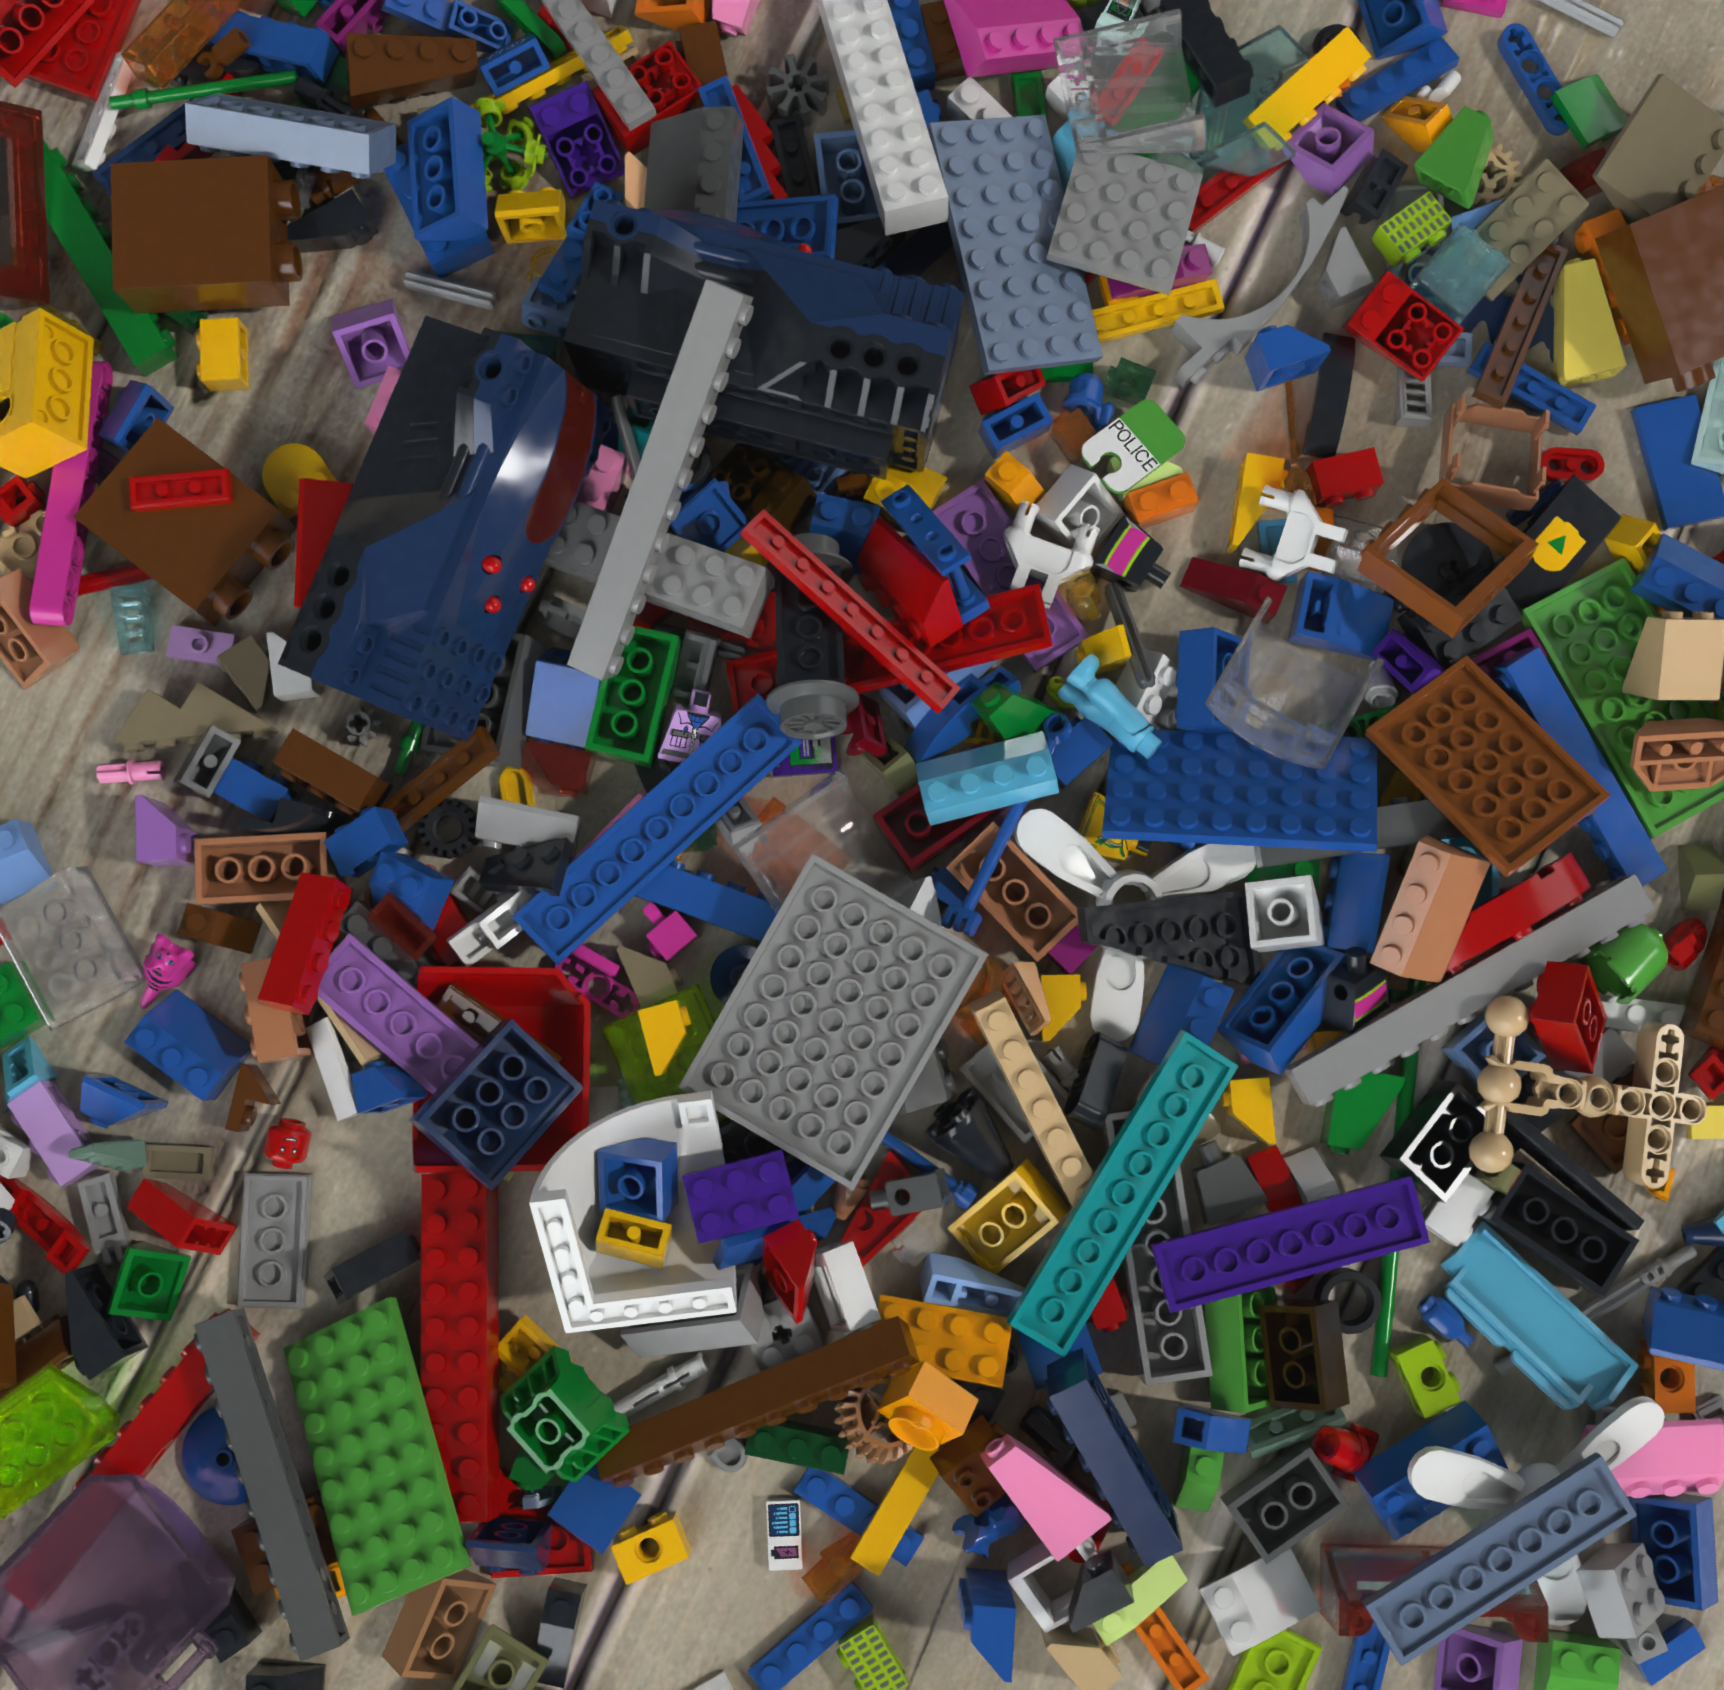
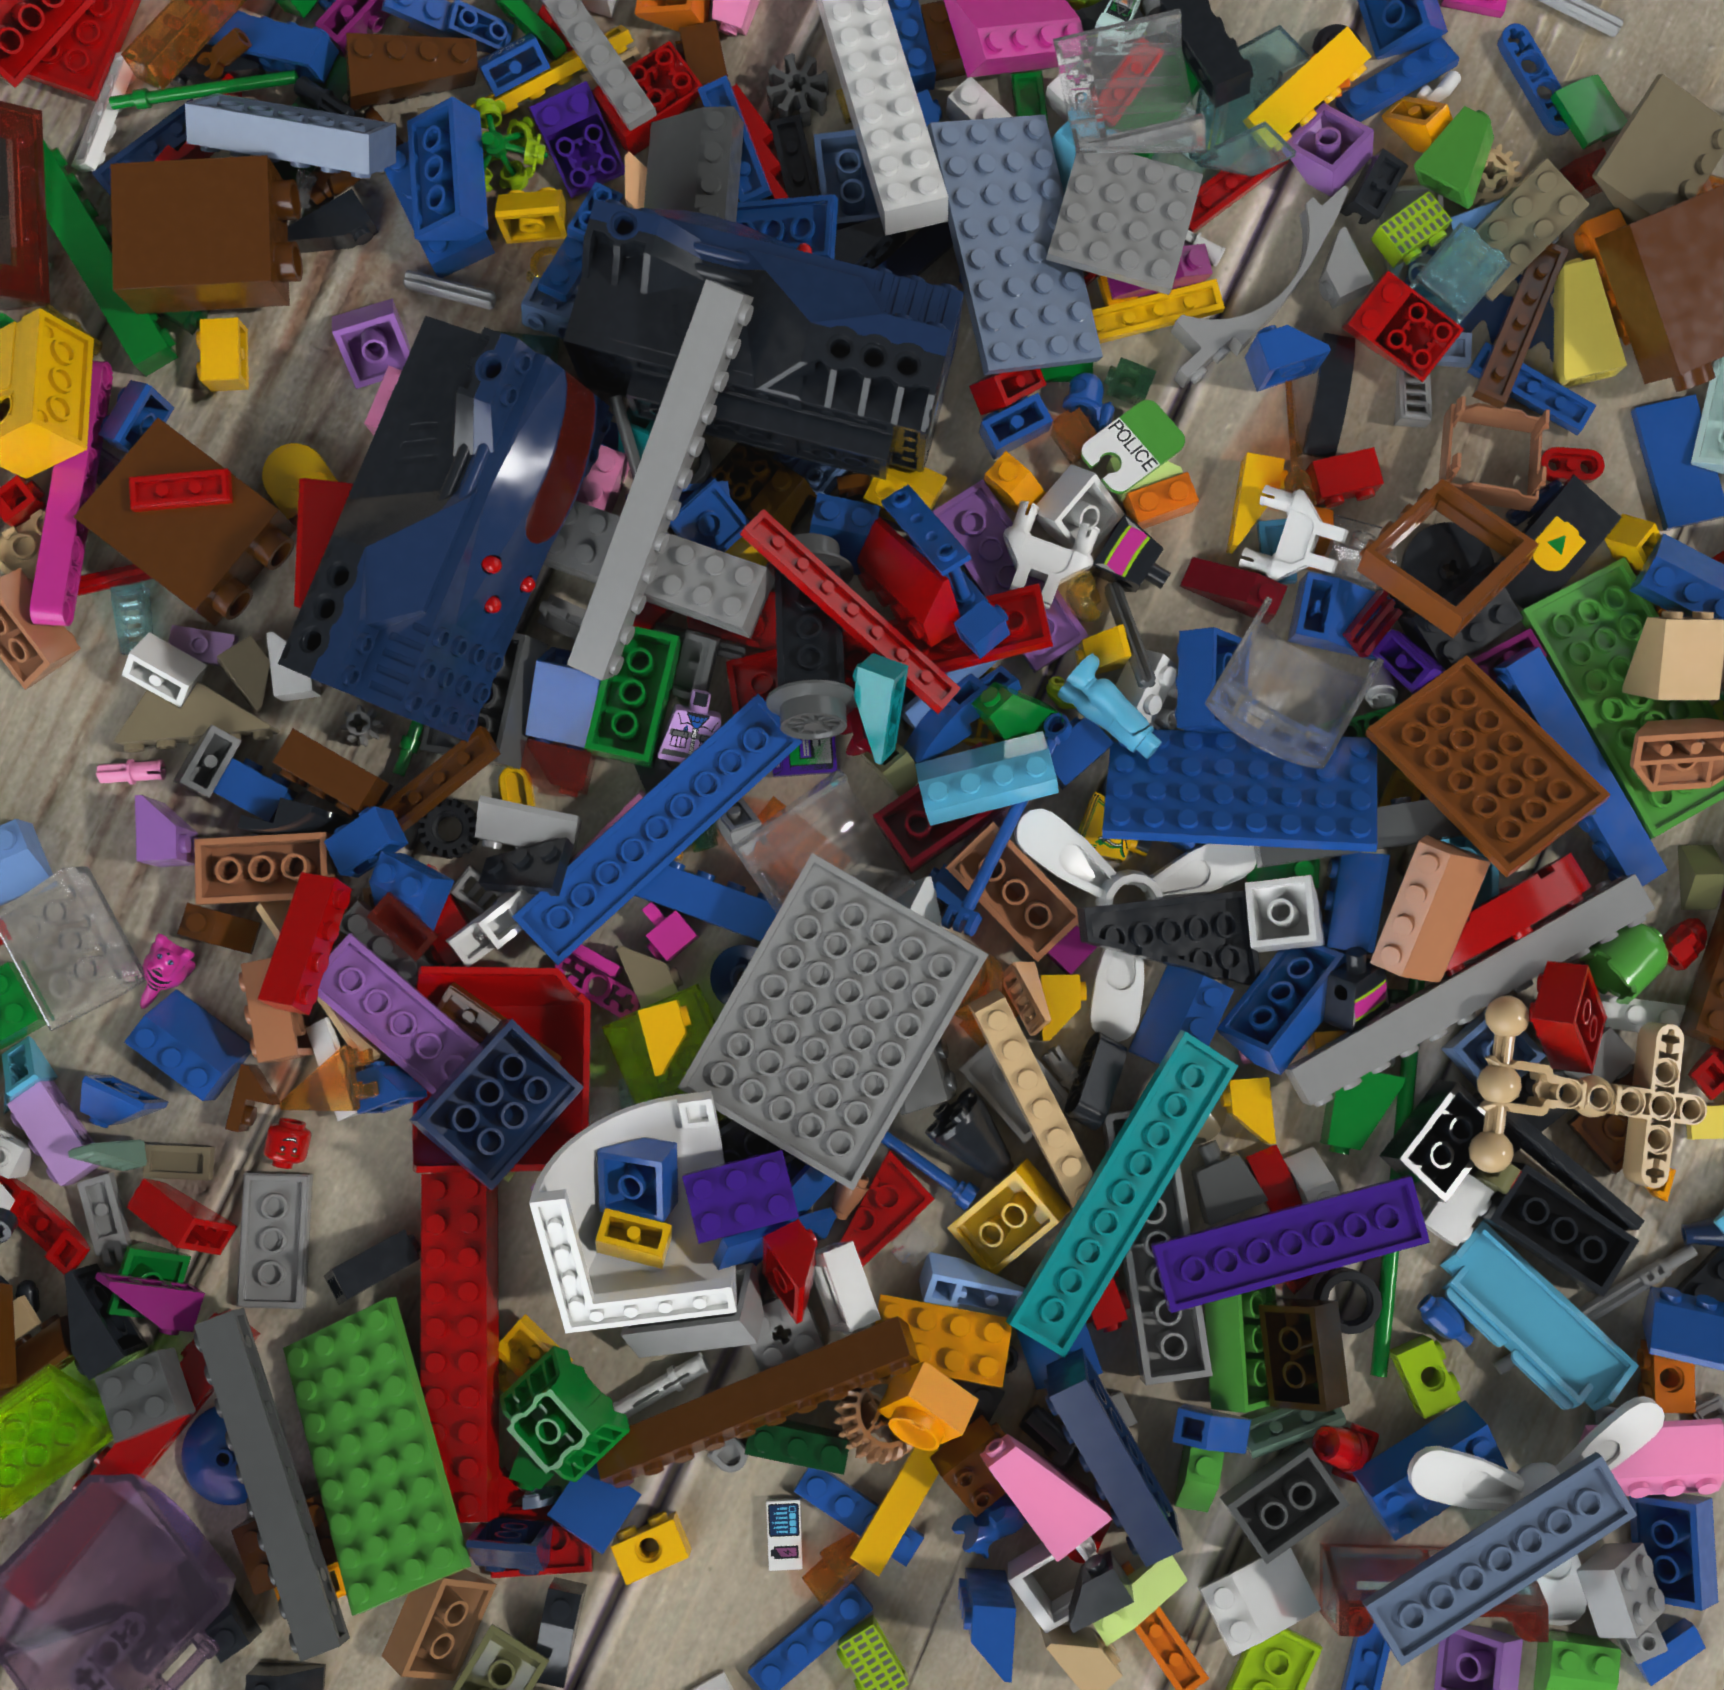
dark grey torso [869,1168,951,1216] -> none
none -> dark grey brick [94,1347,196,1443]
none -> magenta slope [95,1272,205,1336]
none -> white brick [122,632,208,708]
none -> clear orange flag [279,1045,379,1111]
none -> teal slope [853,653,909,765]
none -> blue brick [954,598,1010,659]
none -> dark red tile [1343,589,1403,658]

